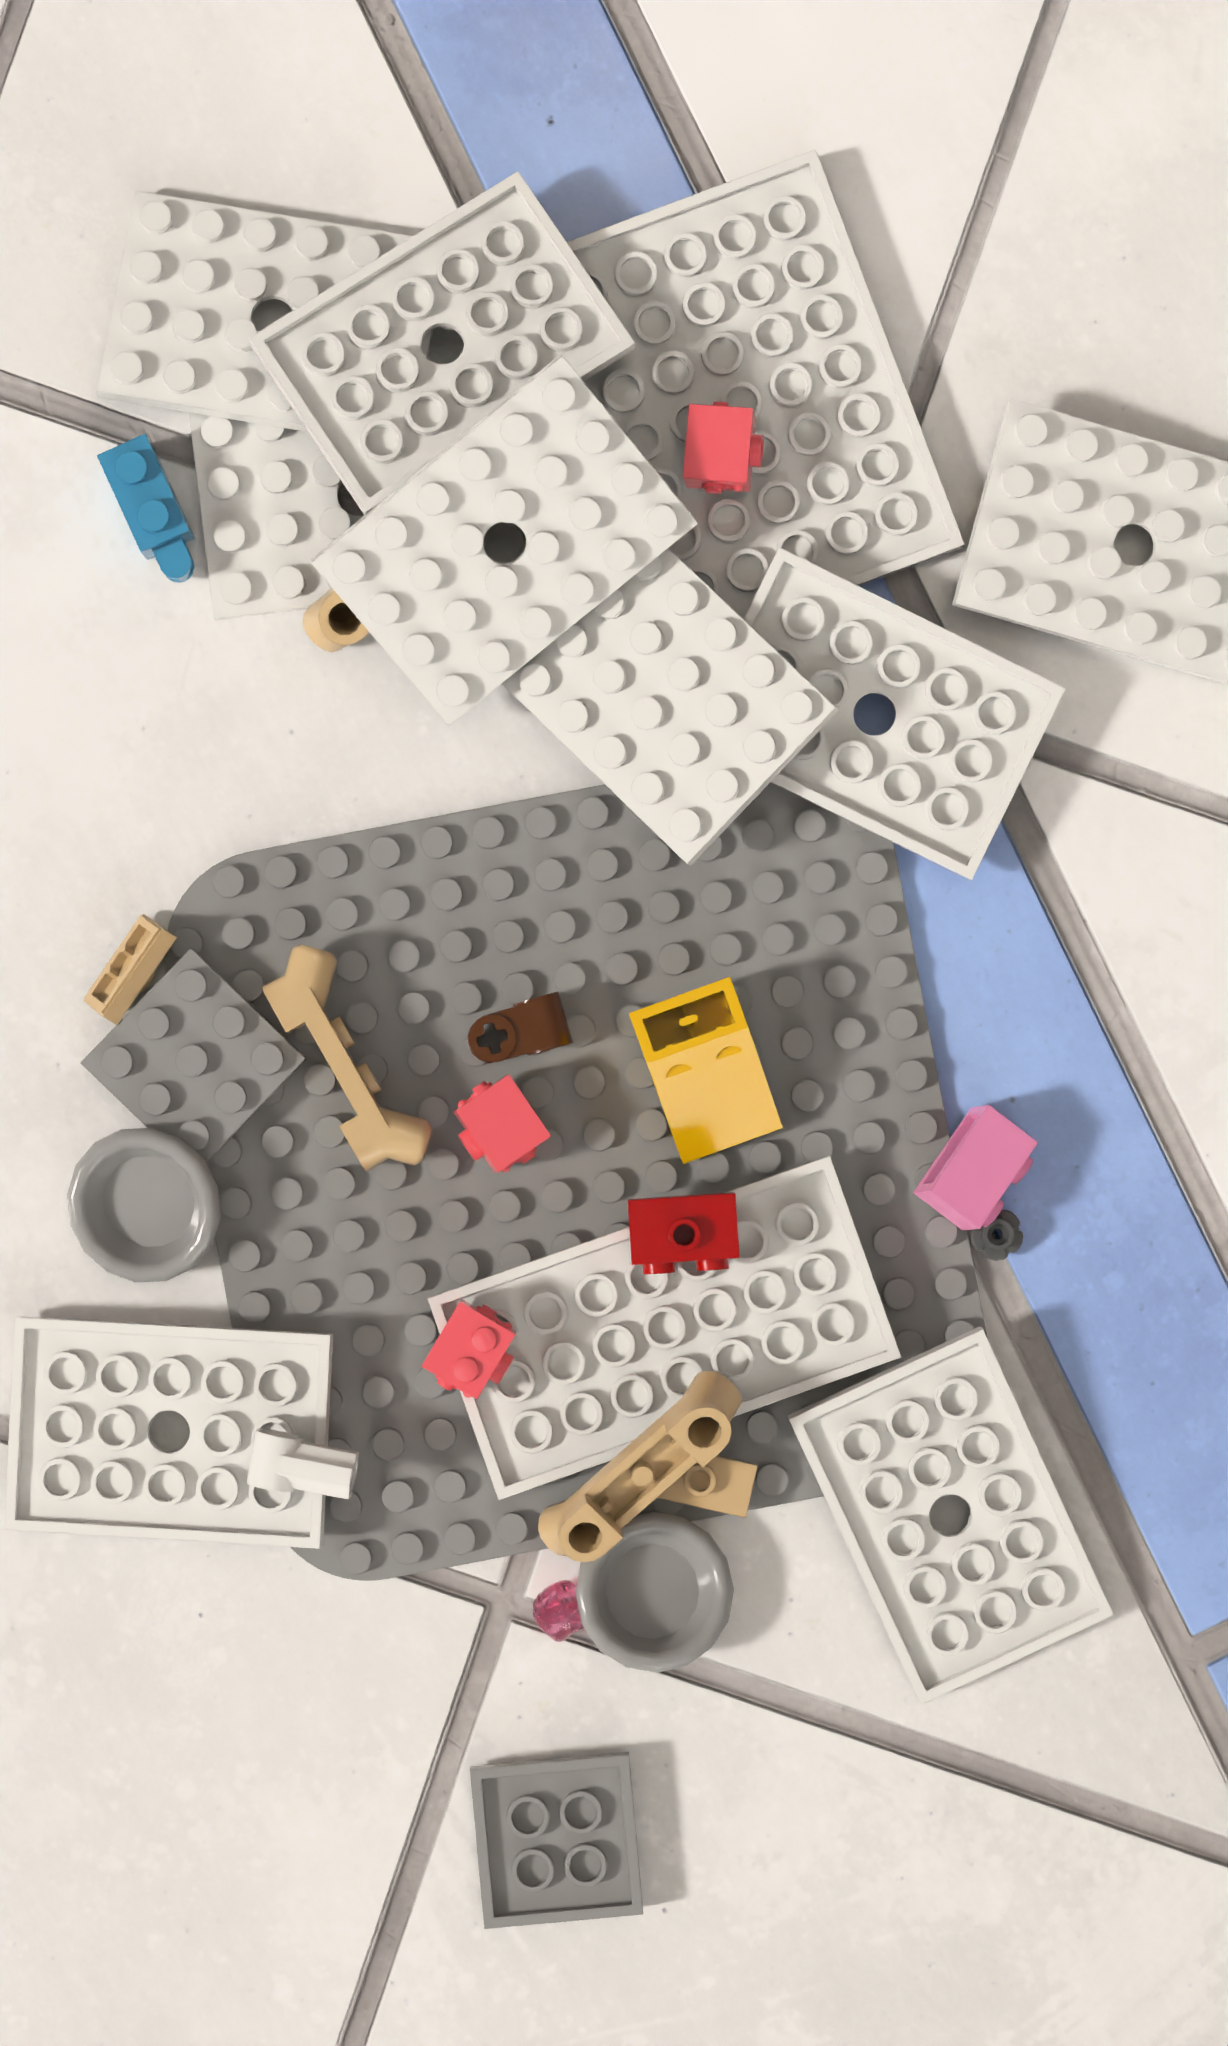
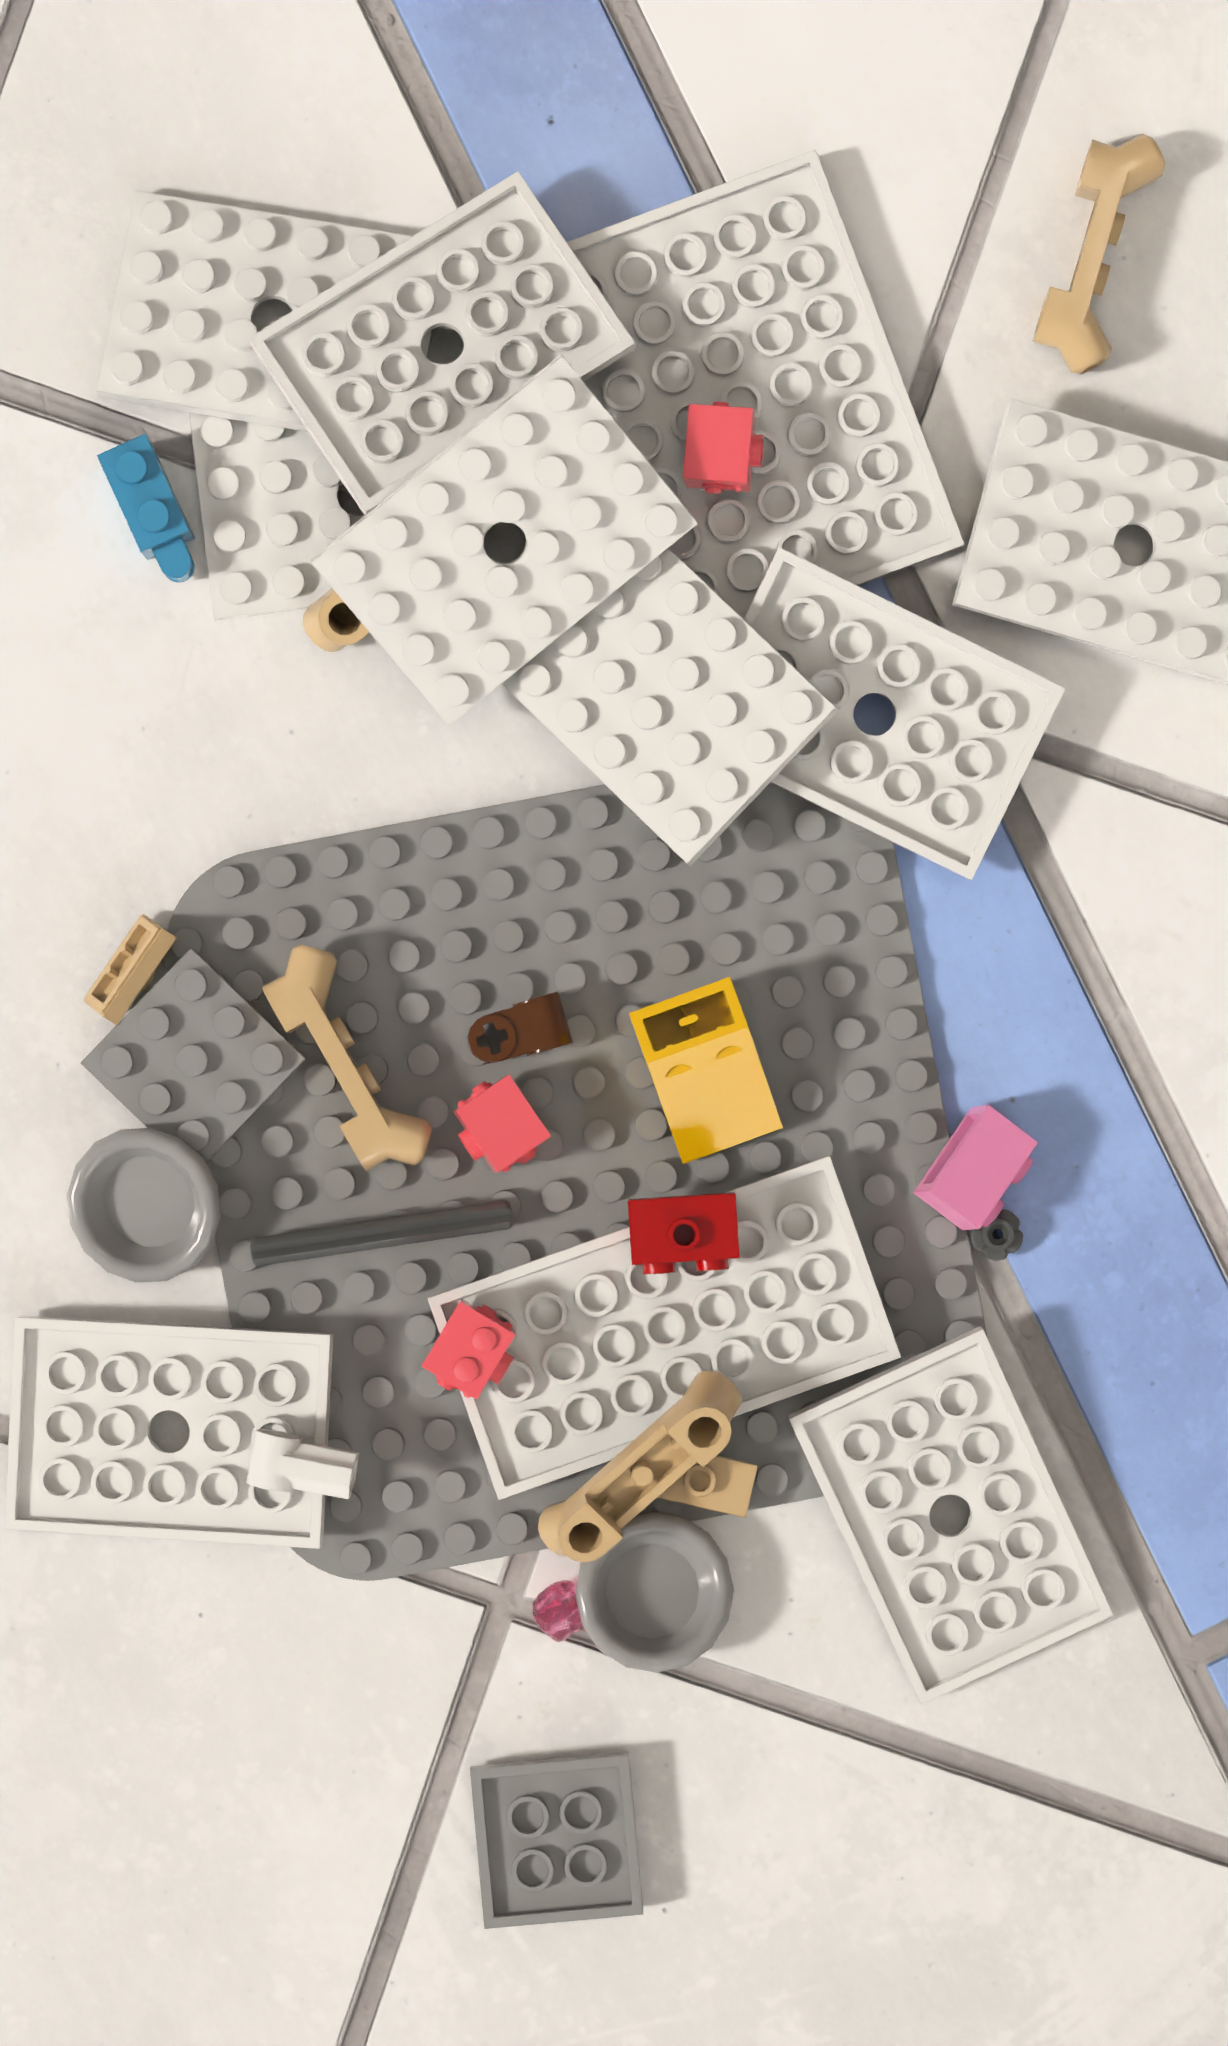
none -> dark grey axle [250,1201,513,1266]
none -> tan plate [1033,134,1166,375]

